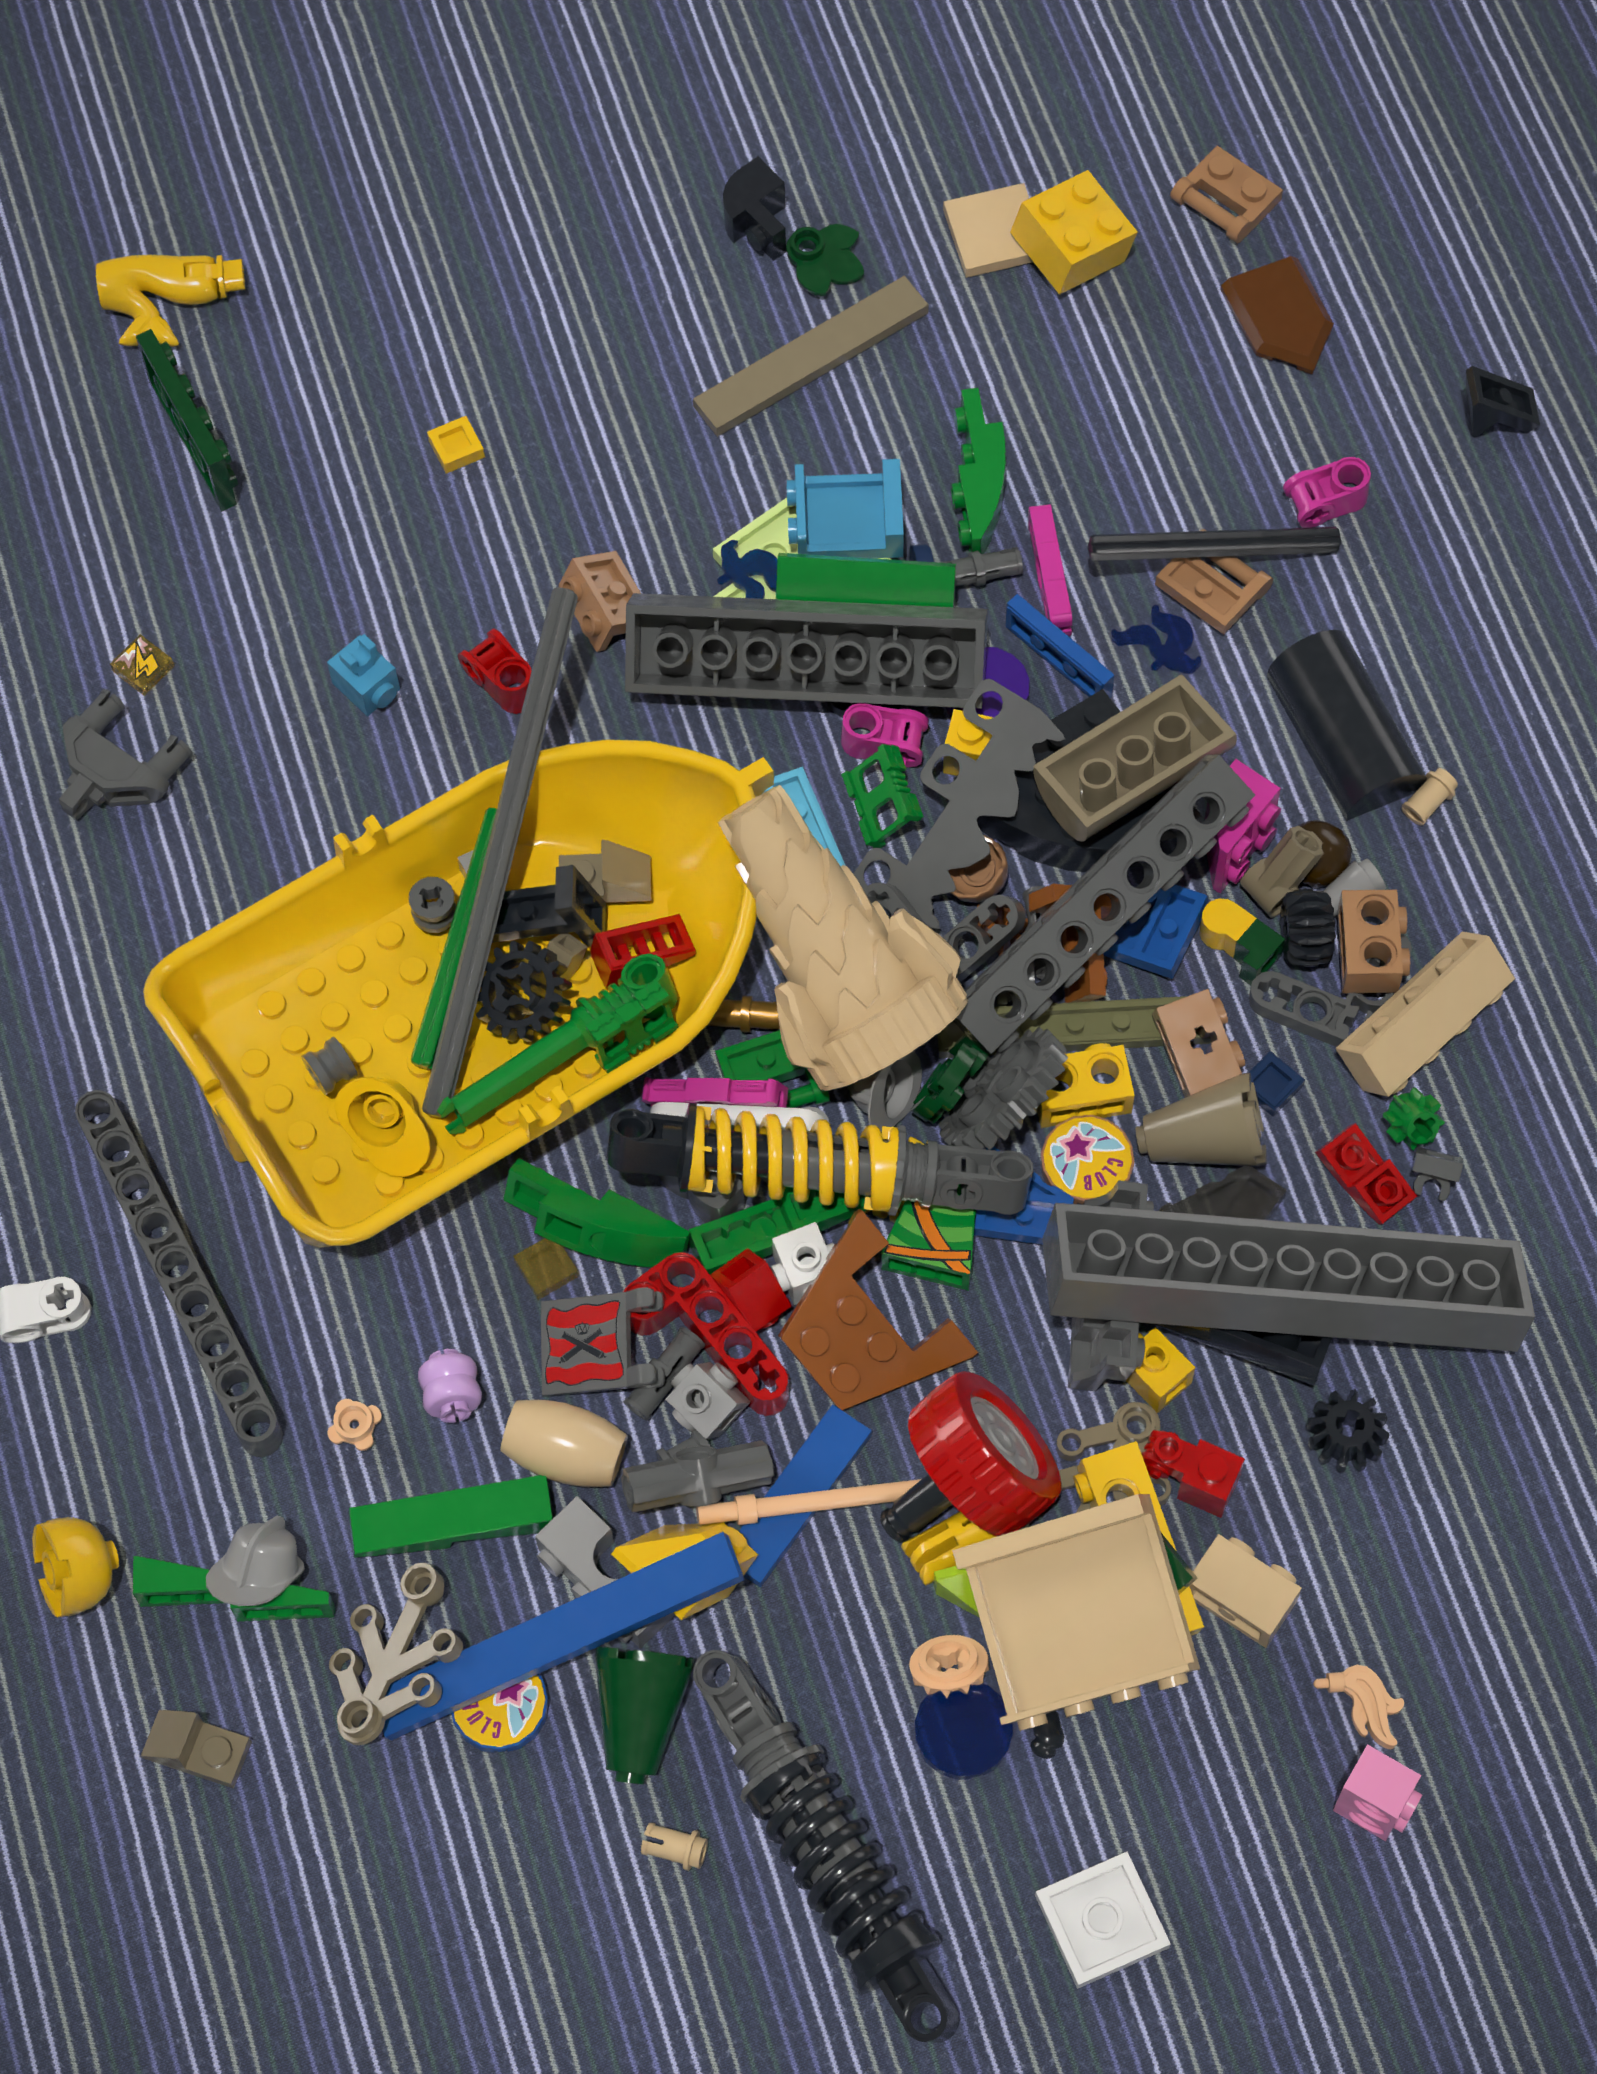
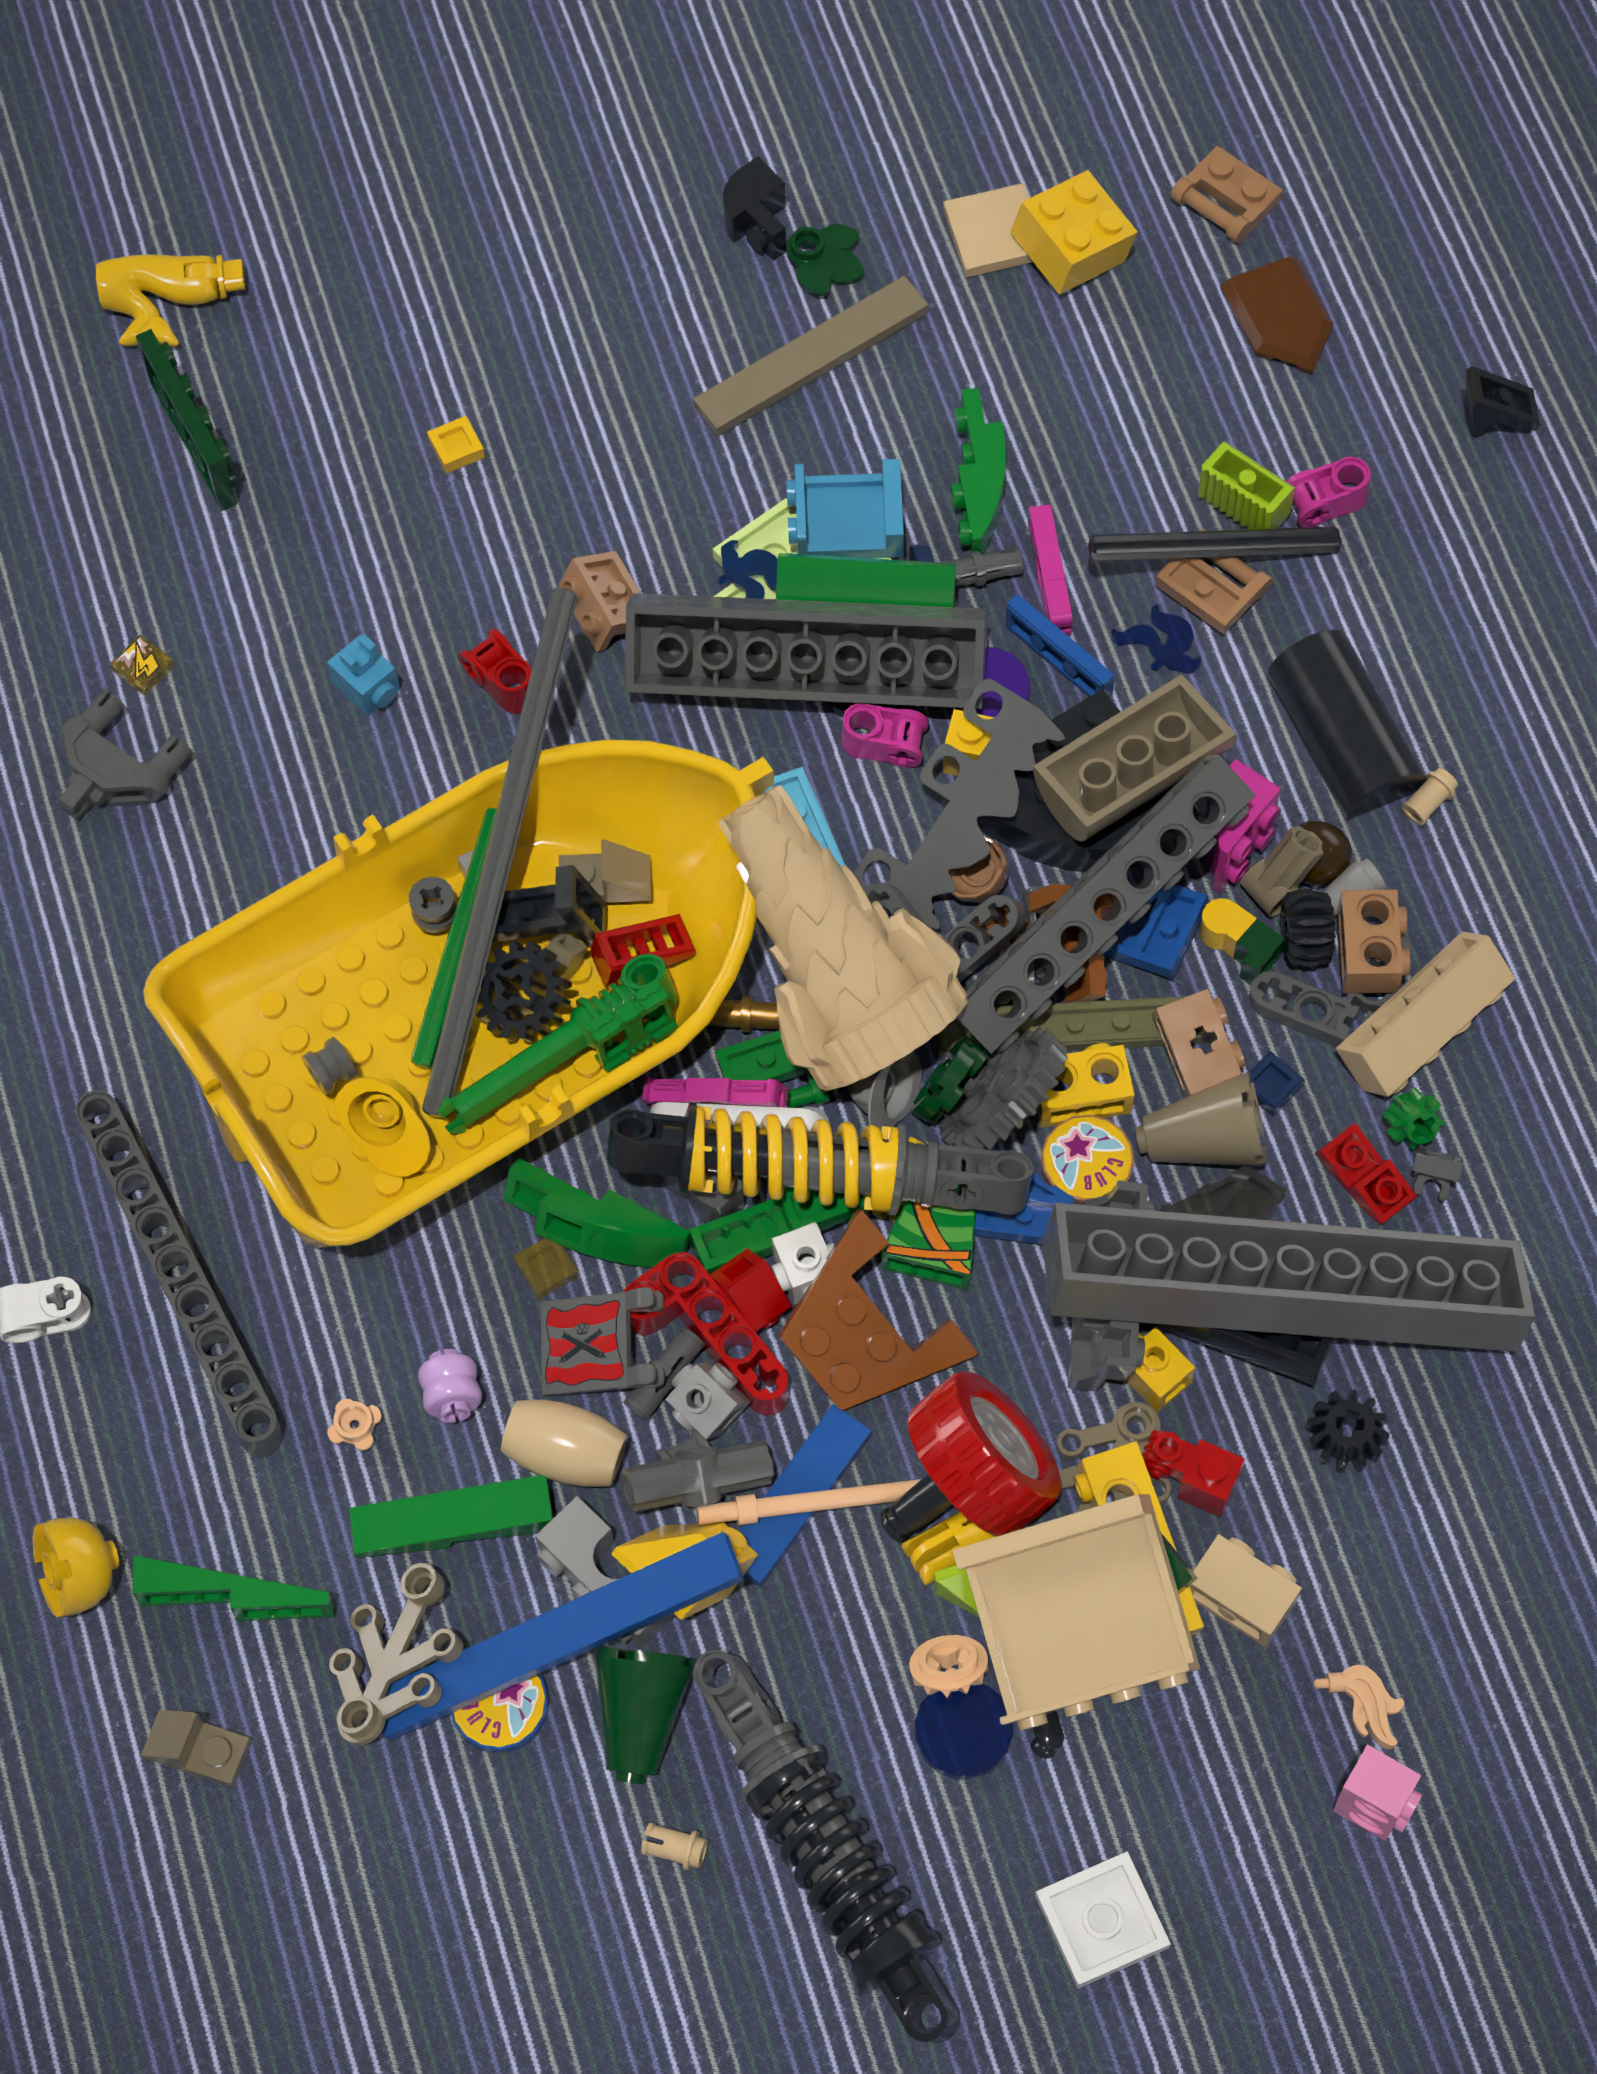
light grey piece [206,1515,305,1606] -> none
green piece [841,744,924,849] -> none
none -> lime brick [1198,441,1296,530]

